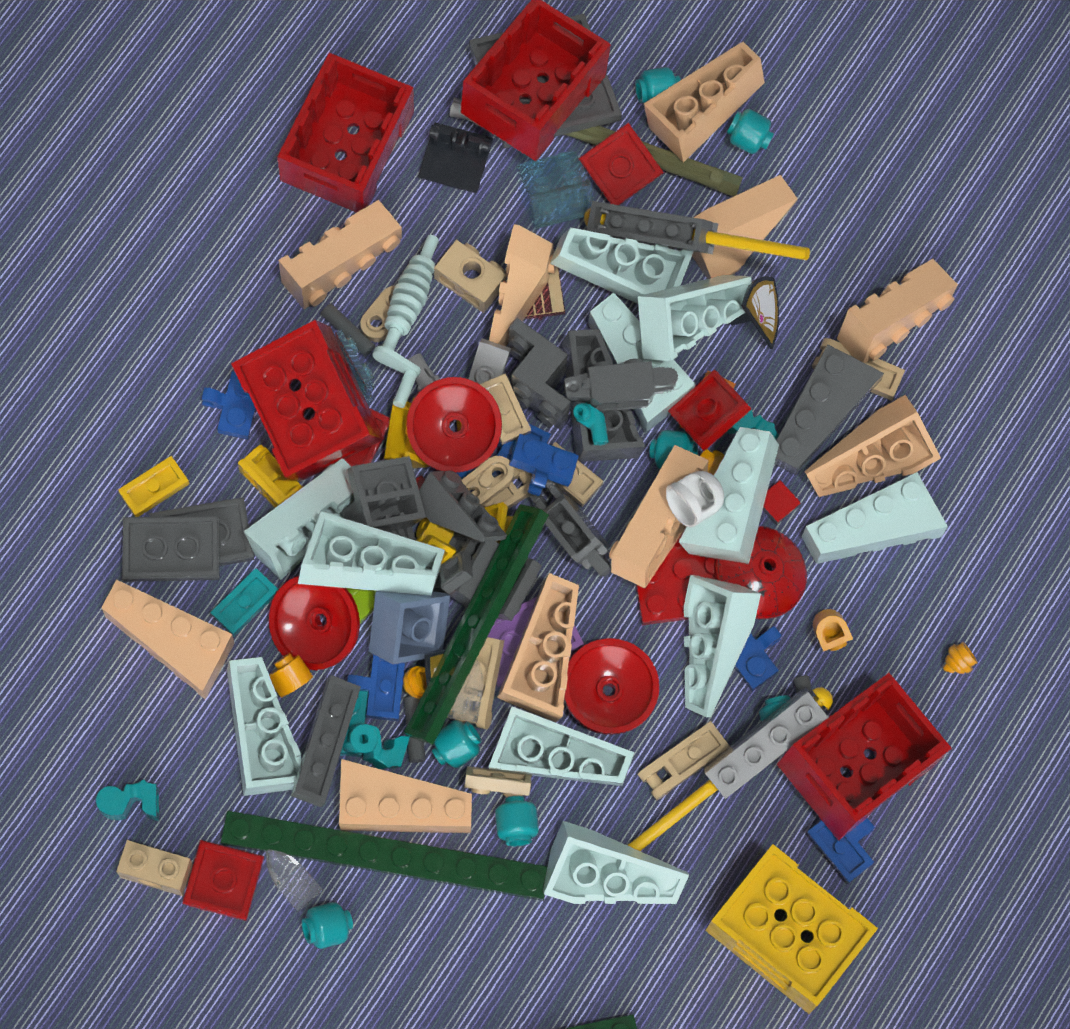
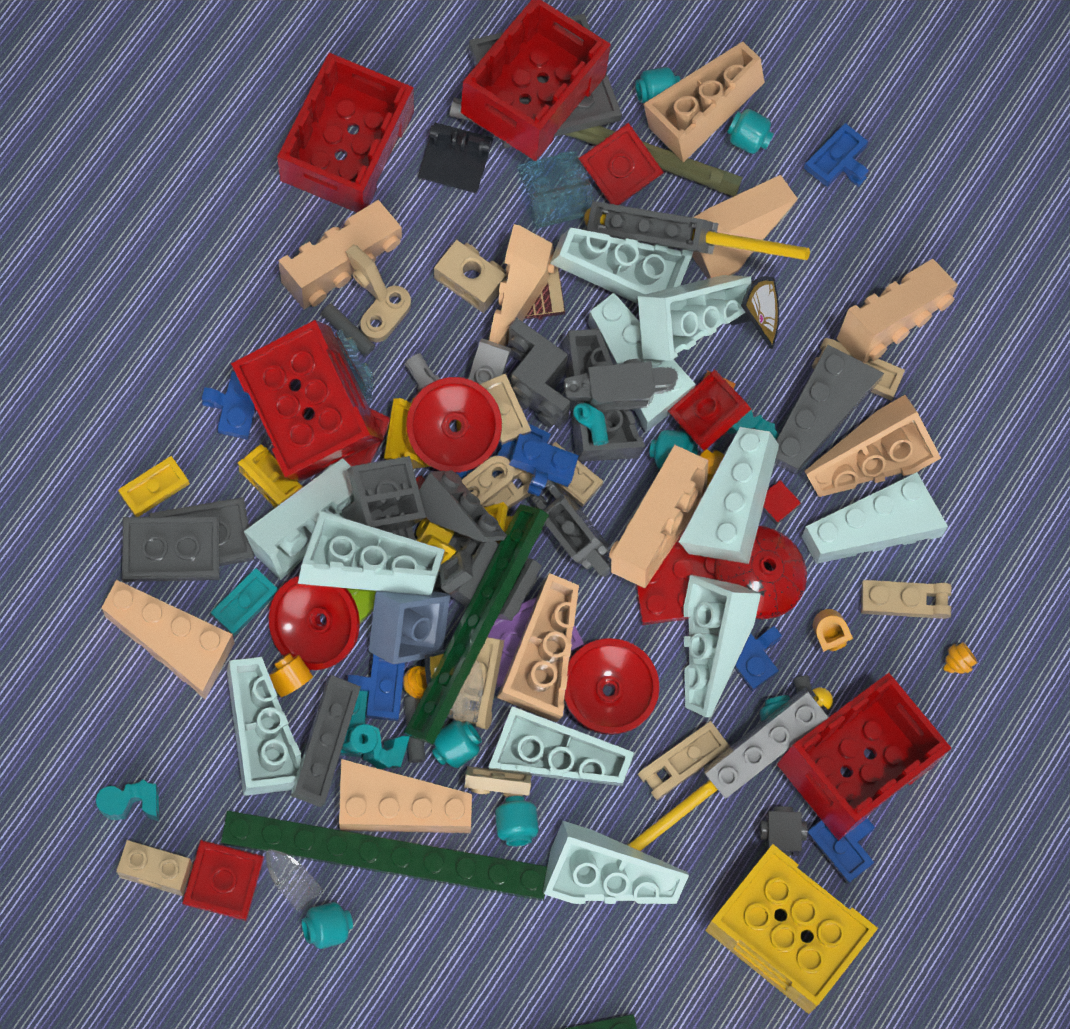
light aqua piece [372,235,439,408] -> none
white helmet [666,471,724,528] -> none
none -> tan plate [346,245,388,302]
none -> dark grey brick [760,806,807,856]
none -> blue plate [804,123,869,187]
none -> tan plate [861,580,952,619]

